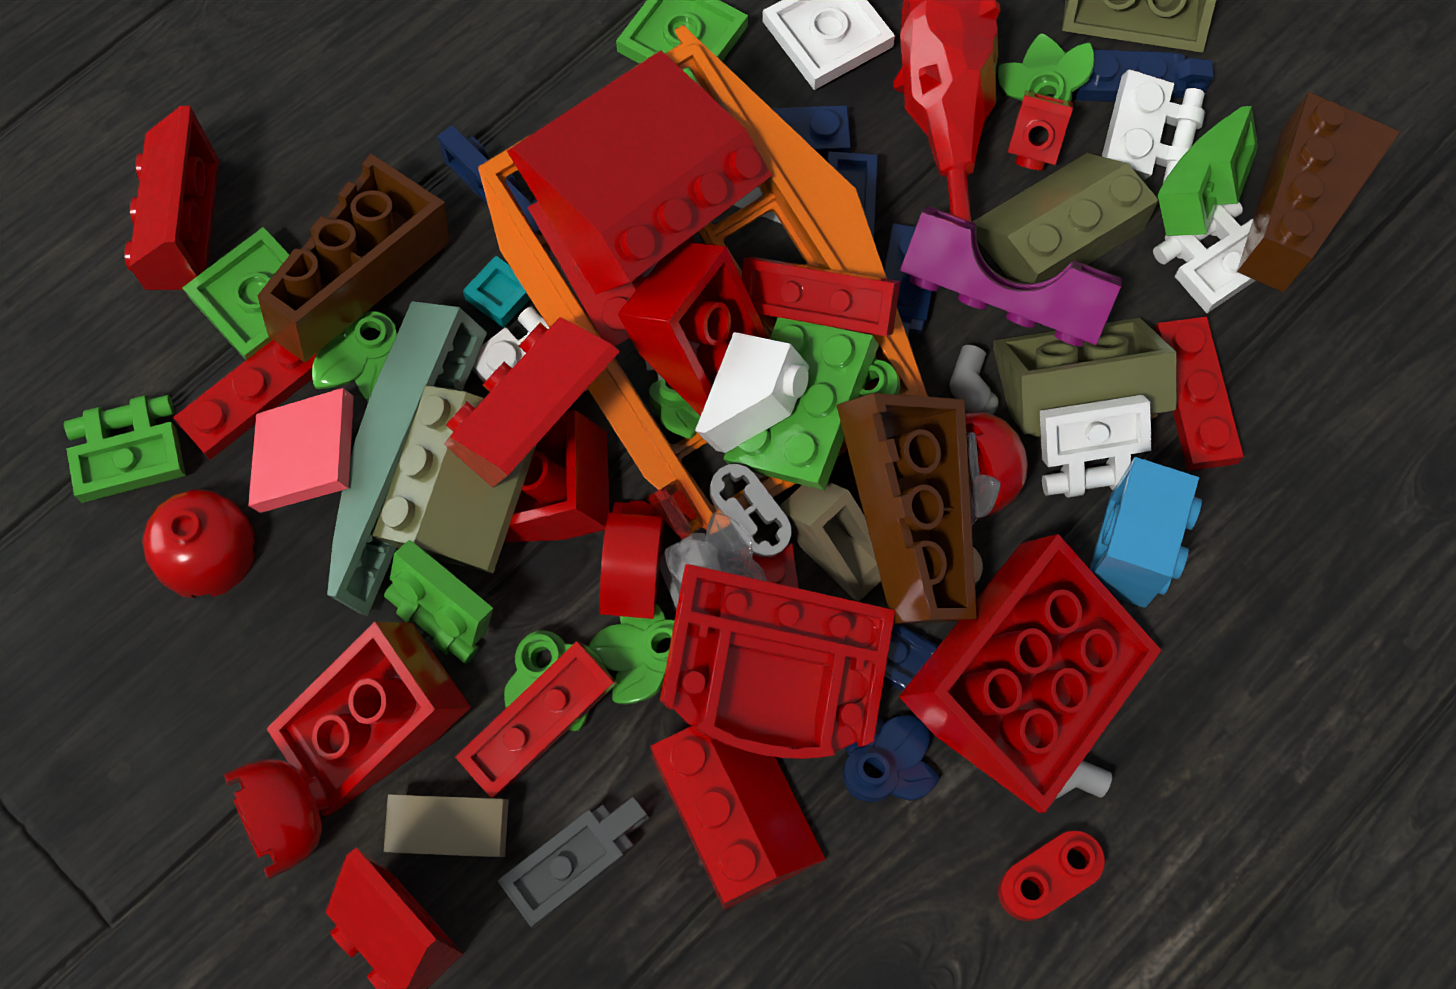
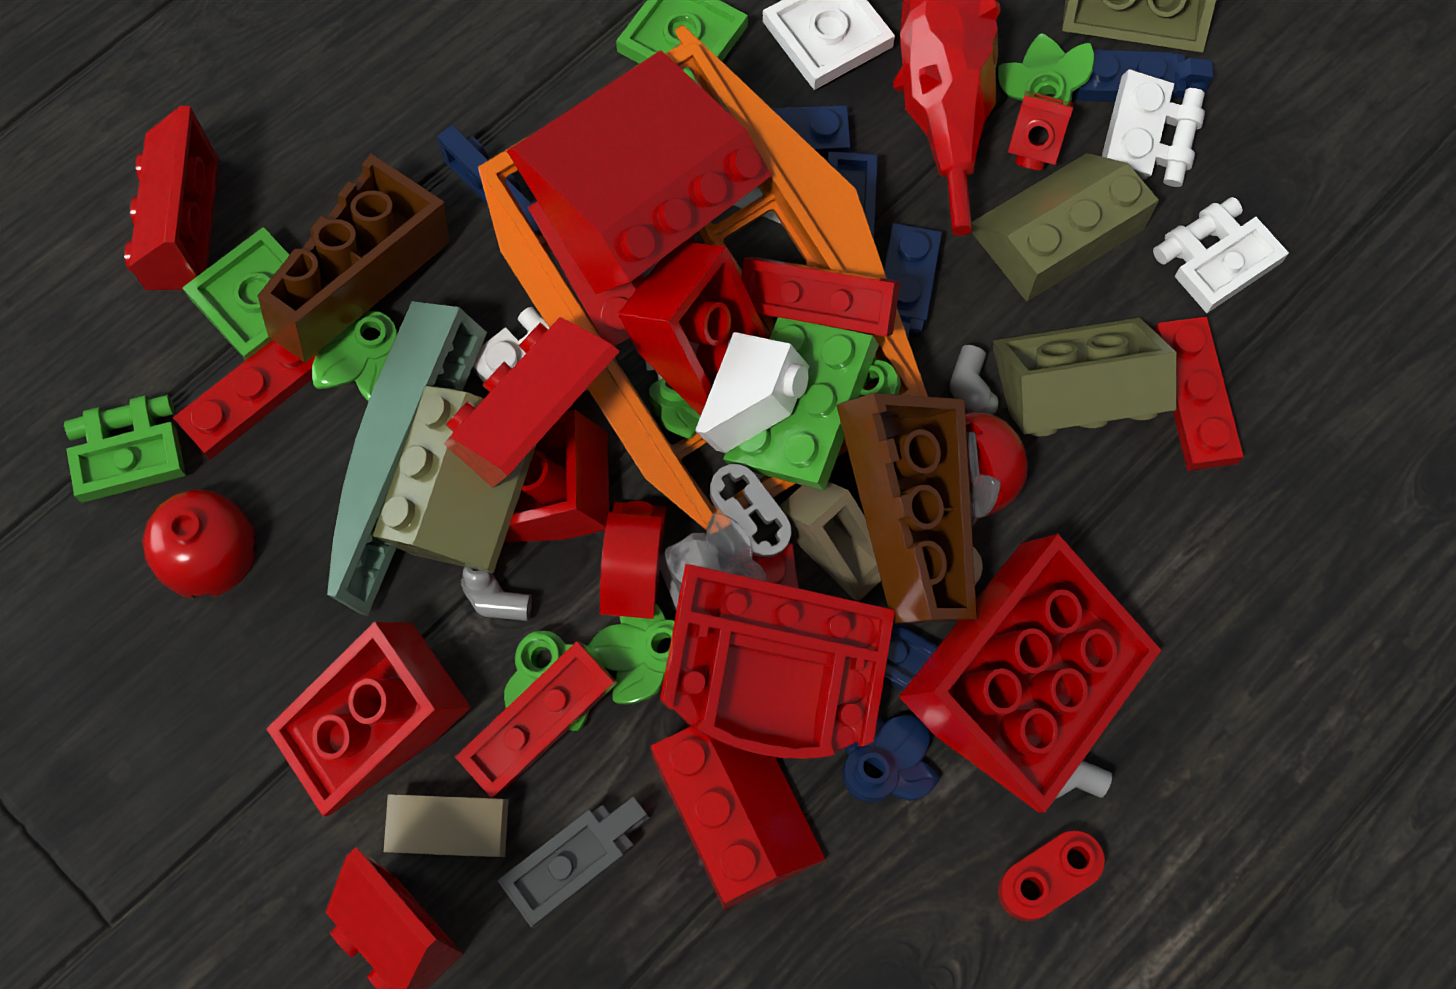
red cylinder [224,759,329,879] -> none
coral tile [248,388,354,513] -> none
bright green plate [384,539,493,664] -> none
teal plate [463,256,530,328] -> none
clear red slope [646,479,704,540] -> none
magenta arch [900,206,1122,347] -> none
white plate [1040,395,1151,498] -> none
dark azure brick [1089,457,1202,608] -> none
bright green slope [1158,106,1258,236] -> none
reddish brown wedge [1237,92,1400,292] -> none
none -> light grey arm [461,567,532,621]

